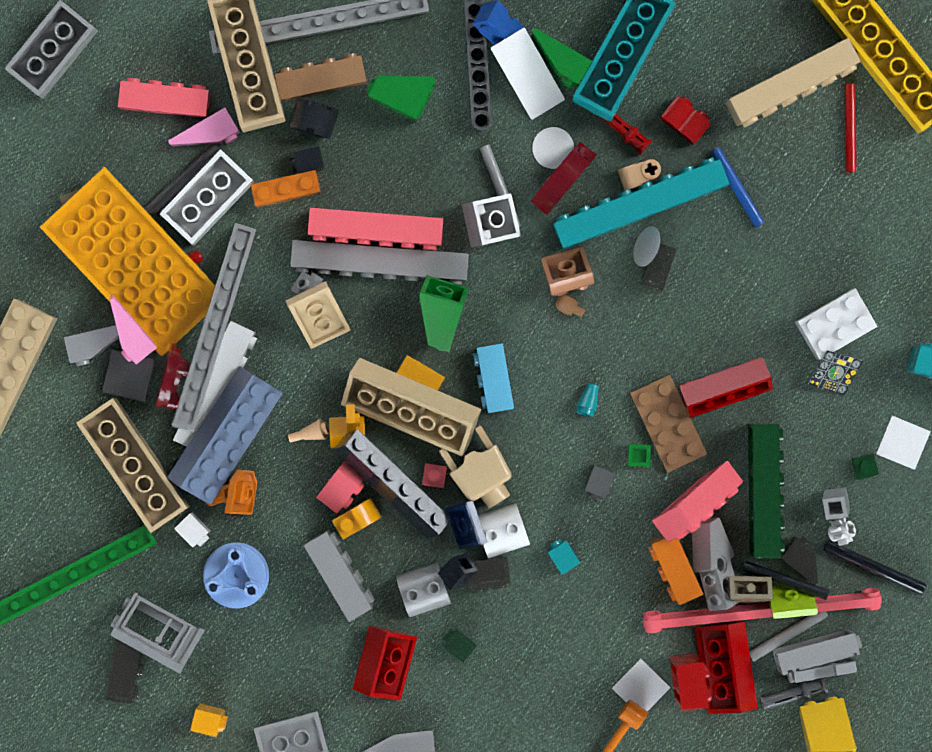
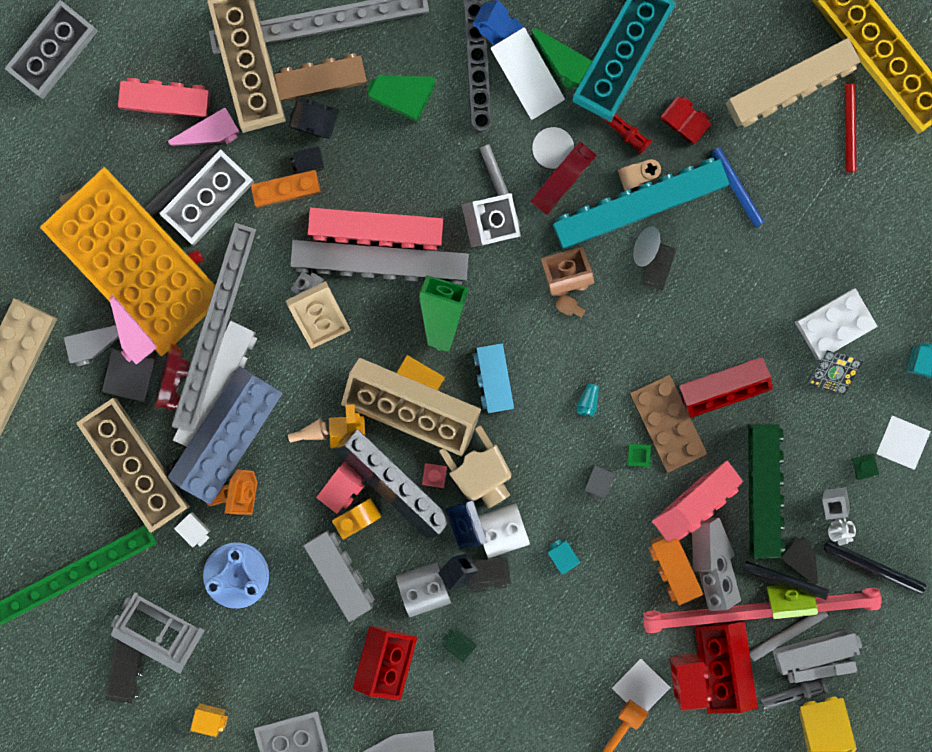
dark tan slope [728,576,773,604] -> none

